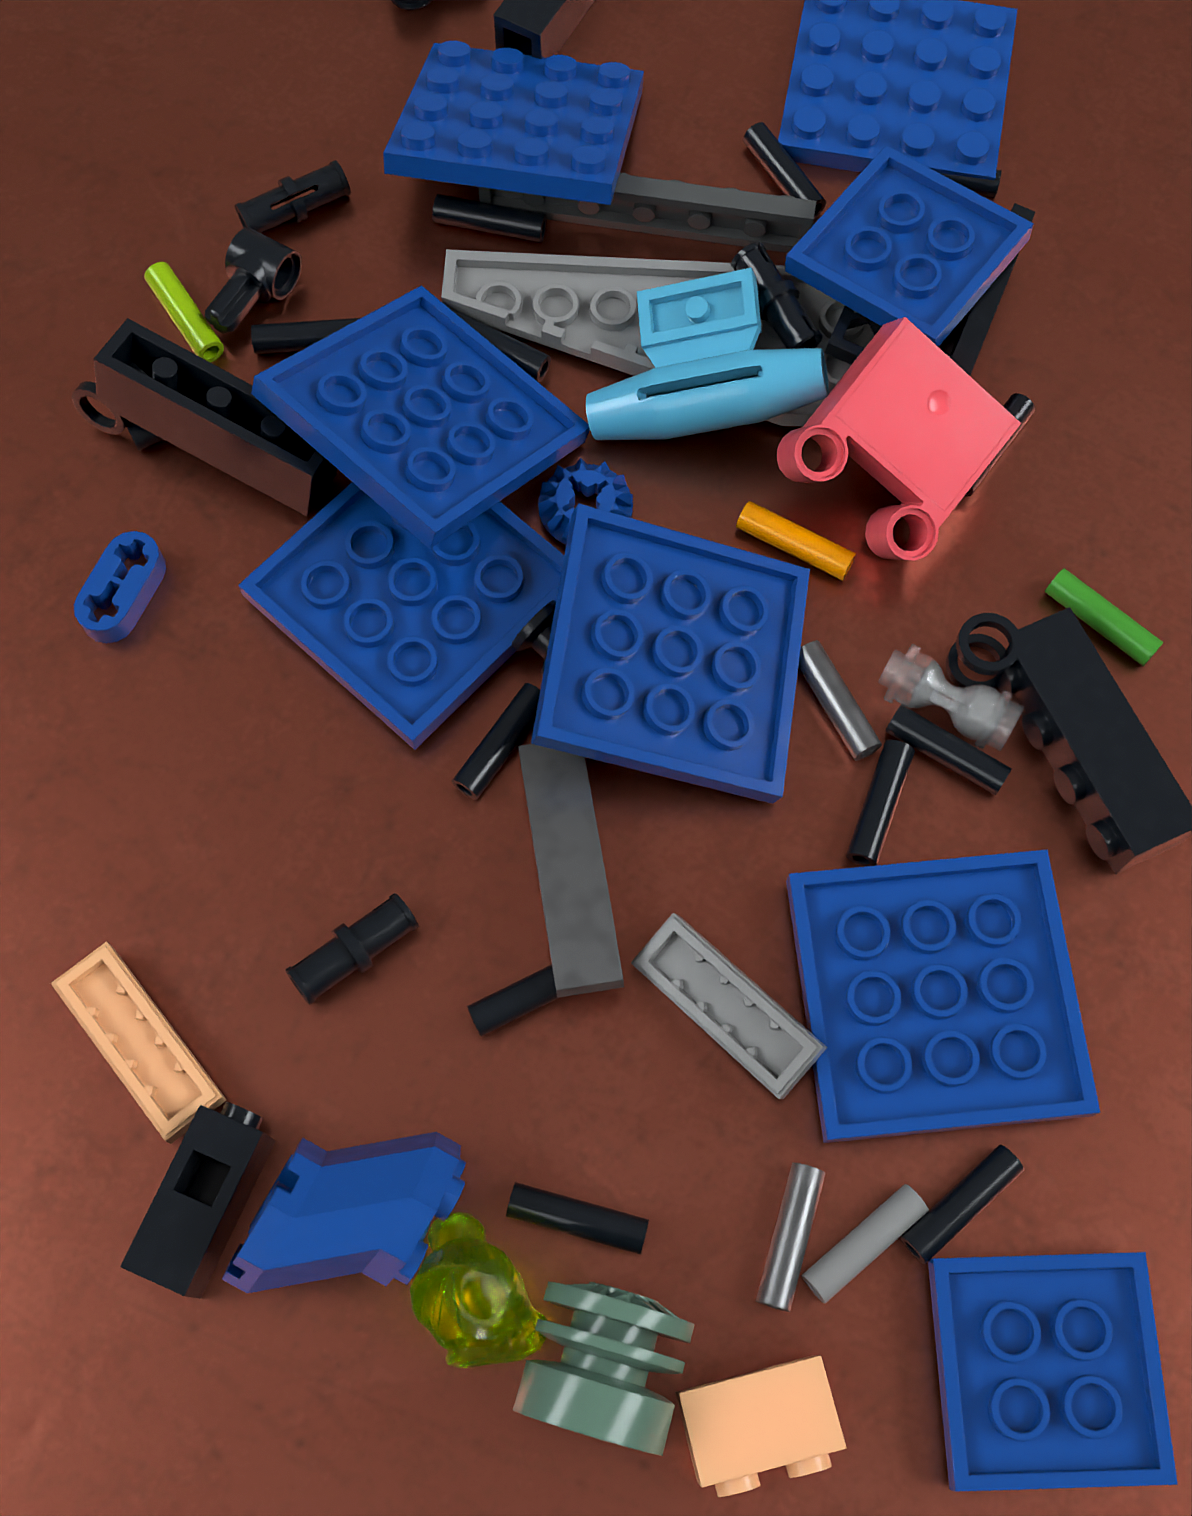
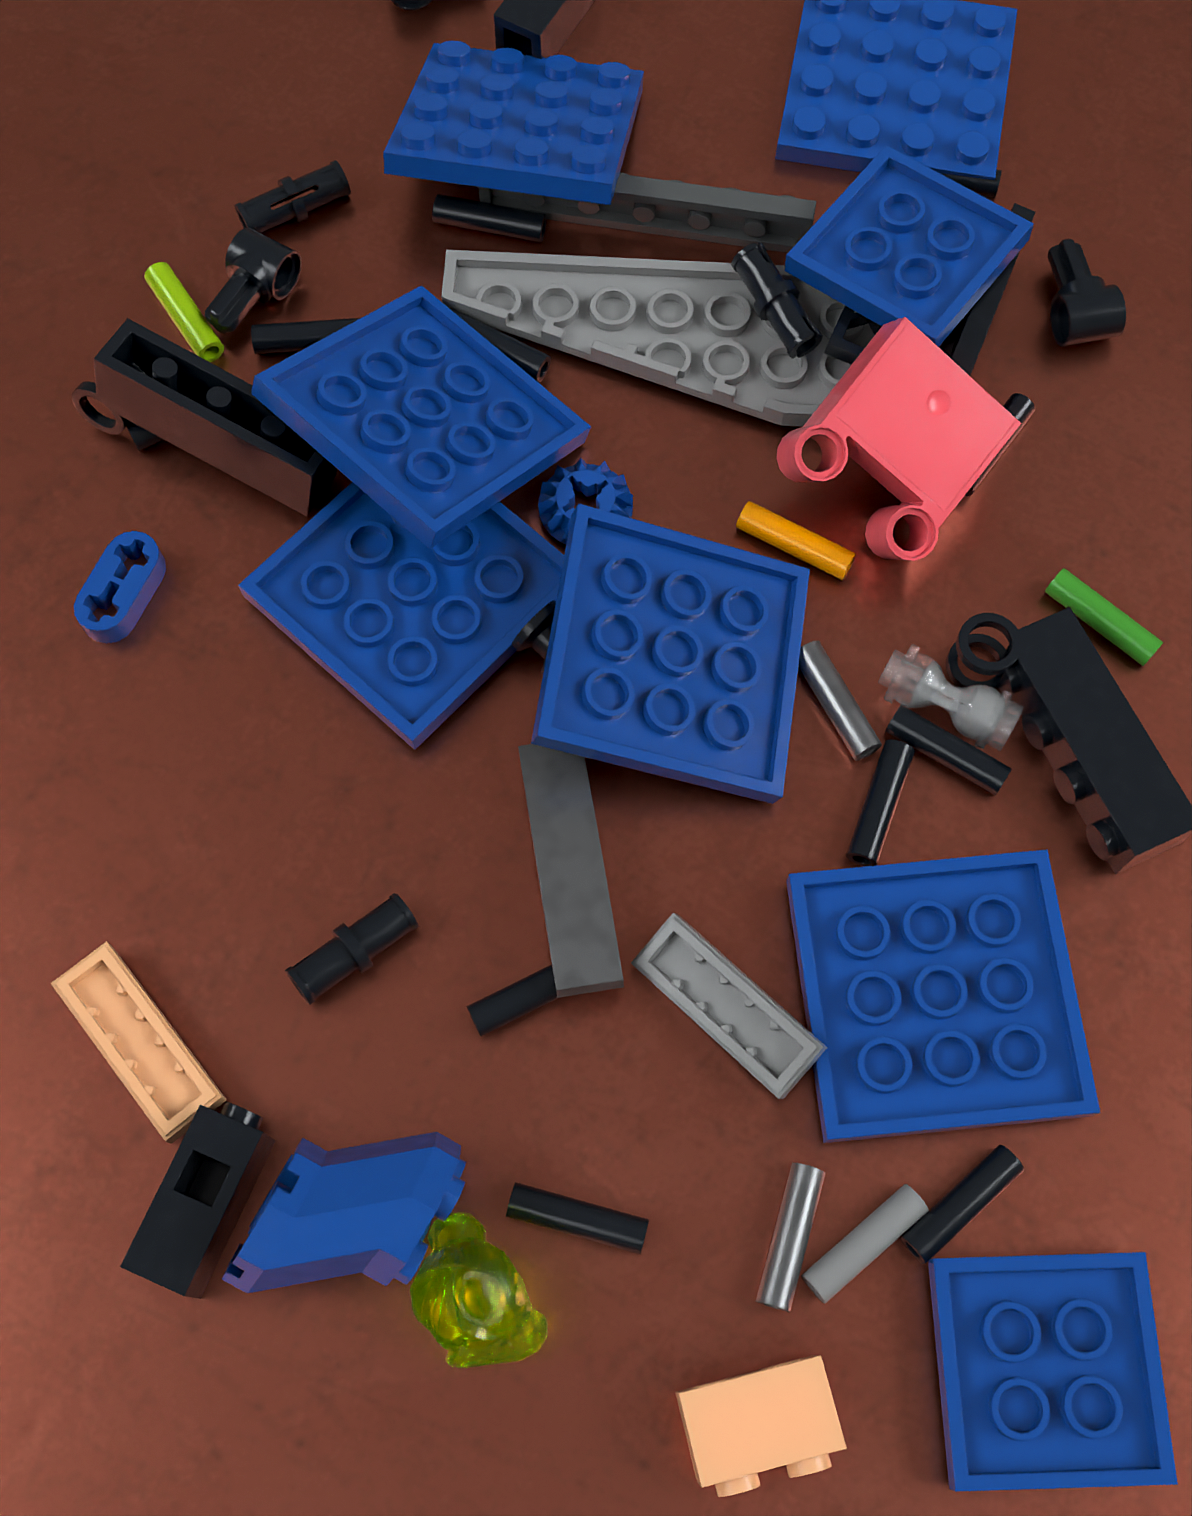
black piece [452,683,540,800] -> none
sand green wheel [513,1281,695,1456] -> none
medium azure plate [586,267,830,440] -> none
black piece [743,122,826,218] -> none
none -> black axle [1047,239,1126,347]

